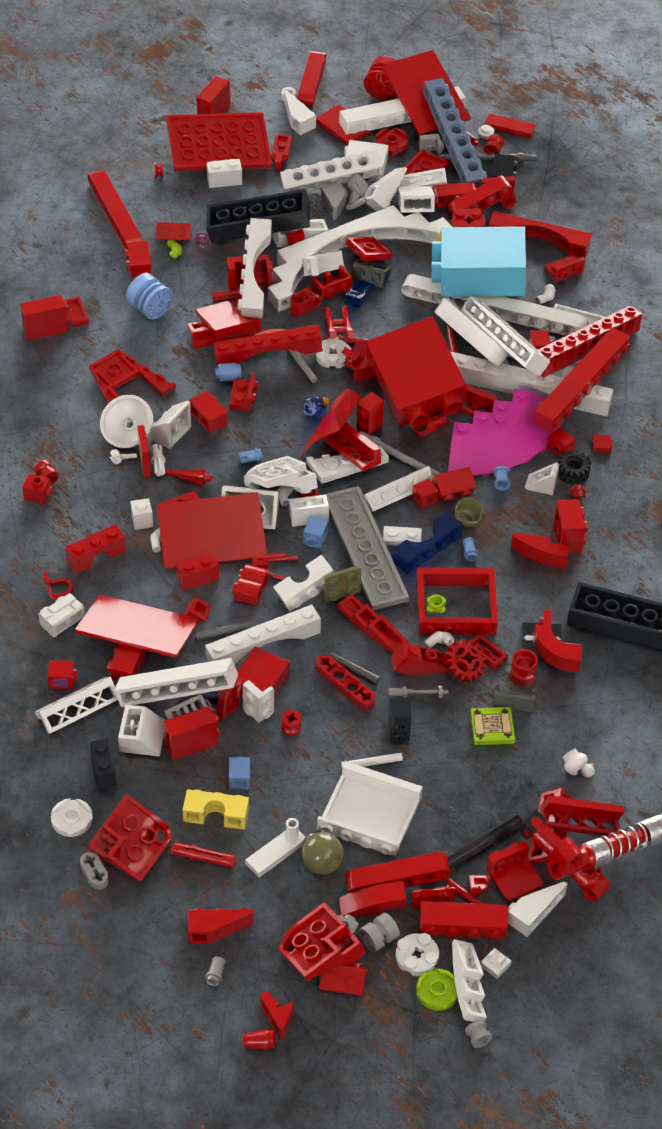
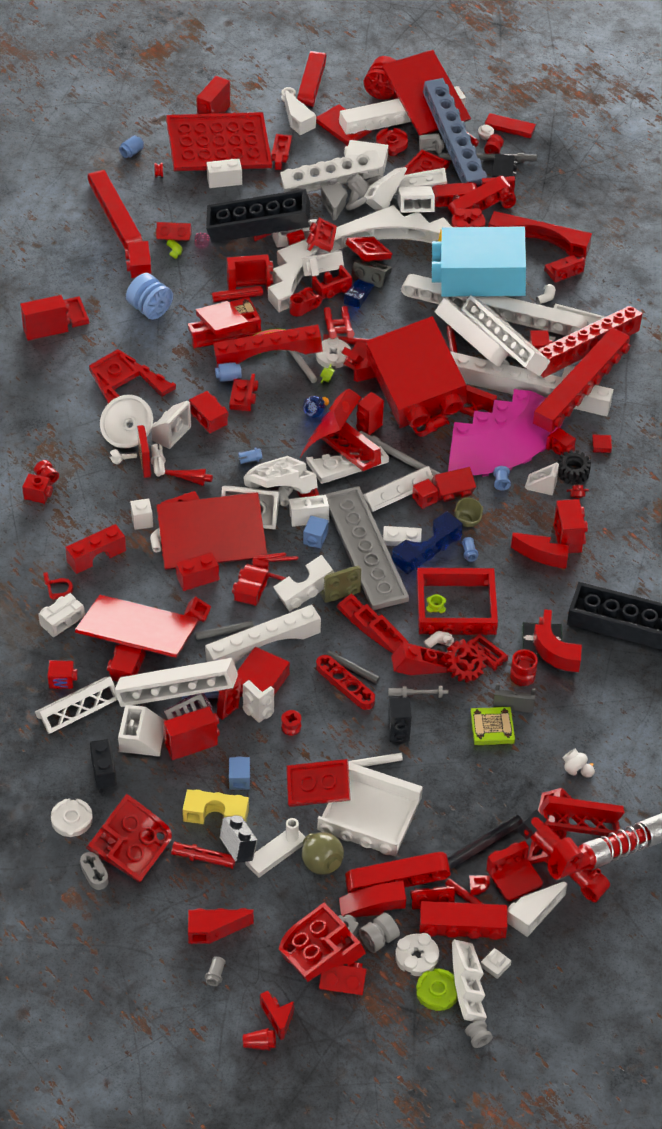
white arch [238,218,272,318] -> none
none -> medium blue brick [119,135,144,158]
none -> brick [219,815,258,863]
none -> red tile [286,759,351,807]
none -> red bracket [306,217,337,253]
none -> lime plate [320,364,335,383]

